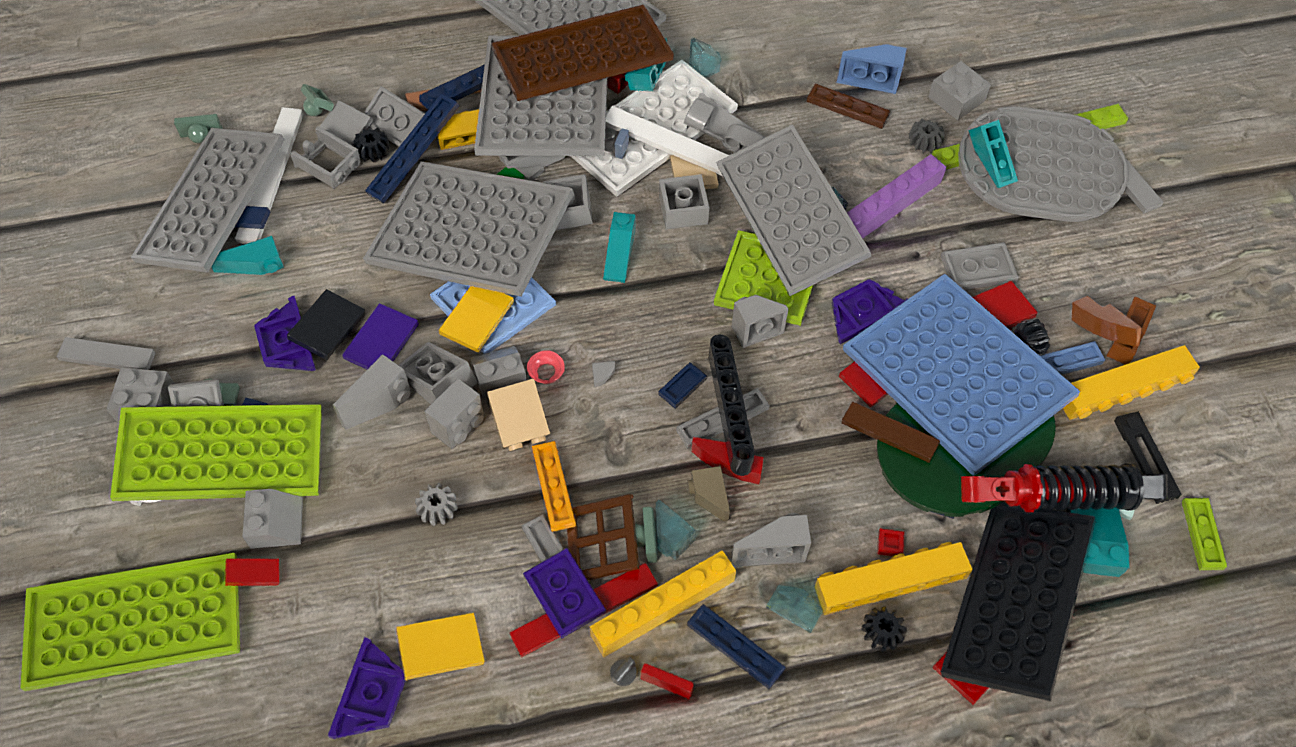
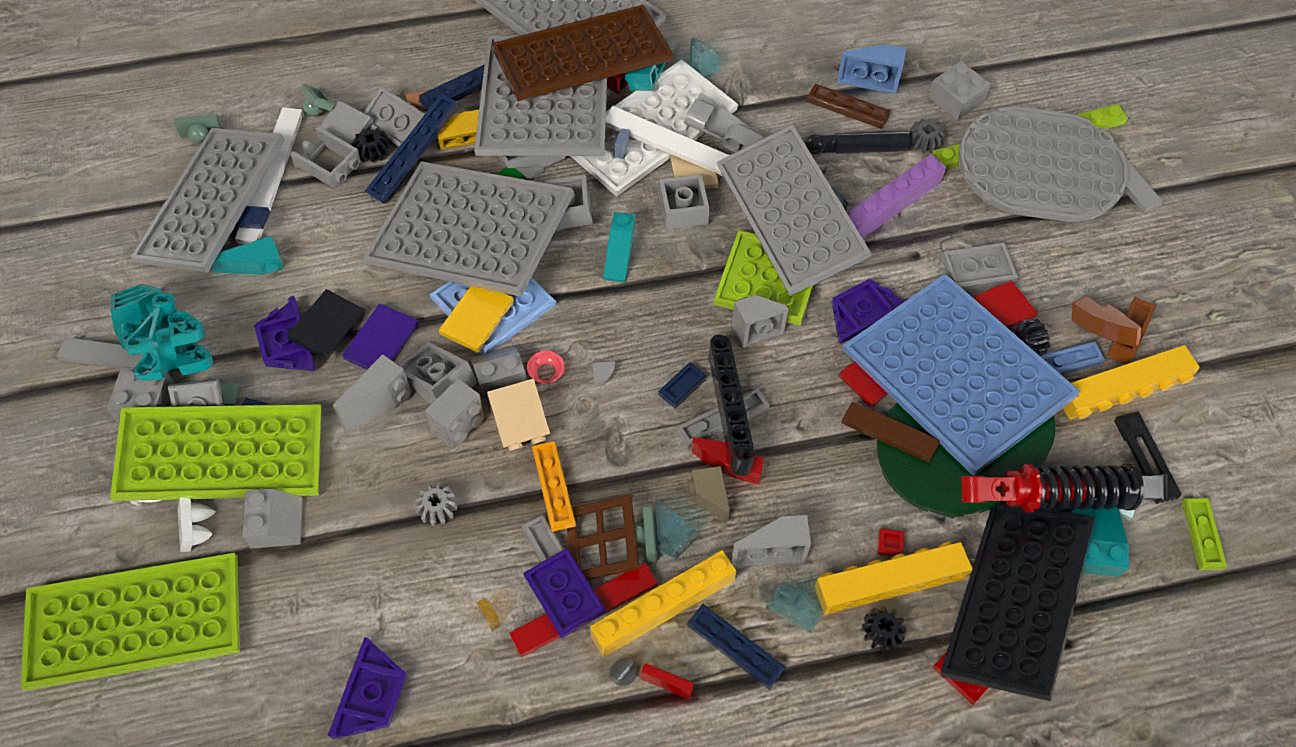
red tile [225,559,279,586] -> none
yellow tile [396,613,485,680] -> none
teal slope [968,120,1018,188] -> none
none -> teal piece [110,284,213,381]
none -> white tile [177,498,216,552]
none -> clear yellow tile [477,598,500,631]
none -> black piece [805,130,910,155]

